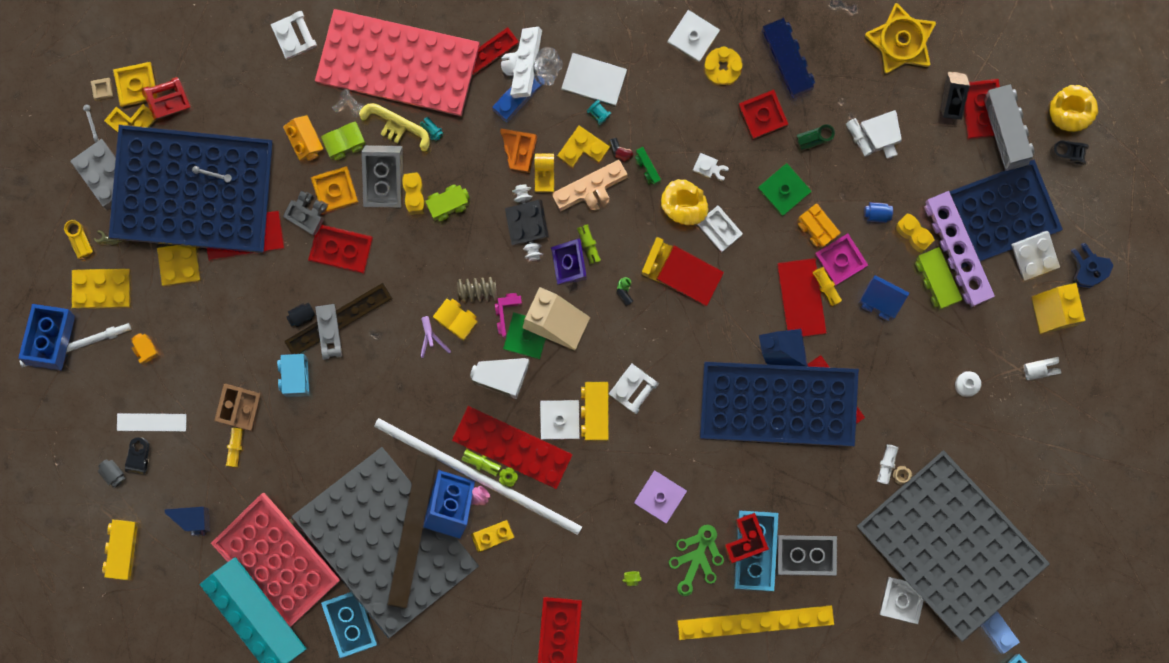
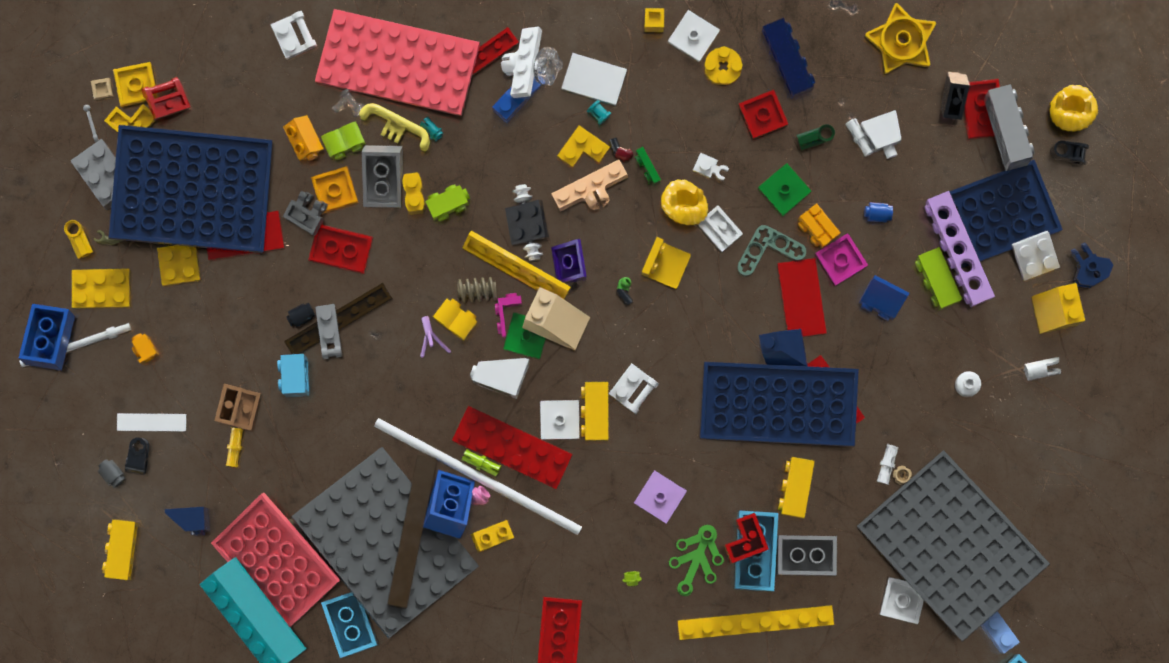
light grey hinge [192,166,232,183] -> none
lime plate [499,467,518,487] -> none
orange wing [500,128,537,173] -> none
yellow plate [535,154,554,193] -> none
lime pin [577,225,601,265] -> none
red tile [656,245,724,306] -> none
yellow pin [813,267,842,306] -> none
yellow brick [895,213,934,253] -> none
none -> yellow plate [462,231,571,300]
none -> yellow brick [645,8,664,32]
none -> sand green beam [737,225,806,277]
none -> yellow brick [778,457,815,519]

